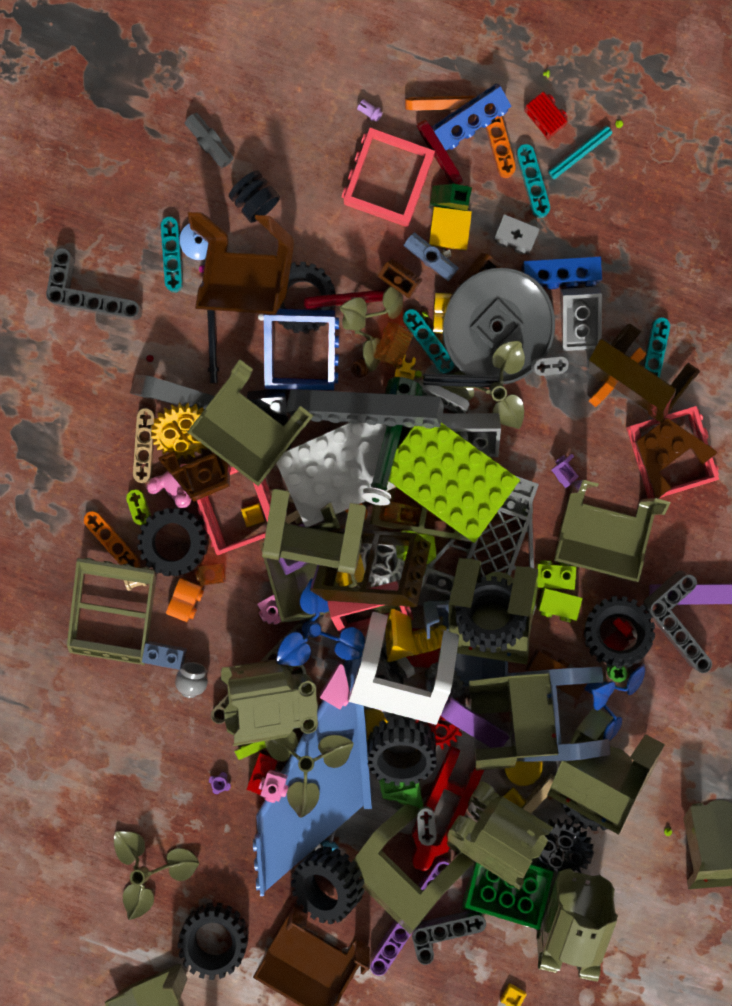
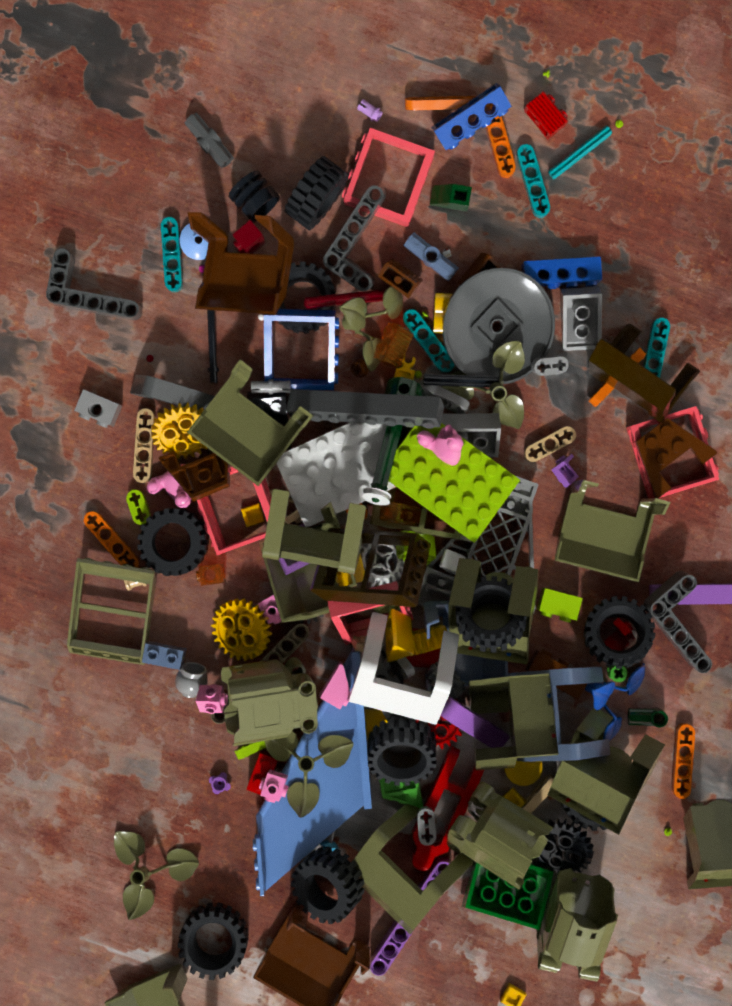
orange brick [166,577,205,622] -> none
blue plant [277,578,365,666] -> none
dark grey beam [412,910,486,965] -> none
dark red beam [416,119,463,185] -> none
yellow tile [429,207,472,251] -> none
light grey brick [494,215,540,255] -> none
lime brick [535,560,576,590] -> none
none -> light grey brick [74,389,122,428]
none -> bright pink brick [196,684,228,714]
none -> yellow gear [211,598,272,661]
none -> dark red brick [232,220,266,254]
none -> light grey pin [251,379,291,395]
none -> black tyre [284,156,349,230]
none -> dark grey beam [323,185,386,291]
none -> bright pink head [417,424,463,466]
none -> white slope [439,549,467,575]
none -> tan beam [524,426,576,462]
none -> dark green piece [628,707,668,728]
none -> orange beam [671,723,695,799]

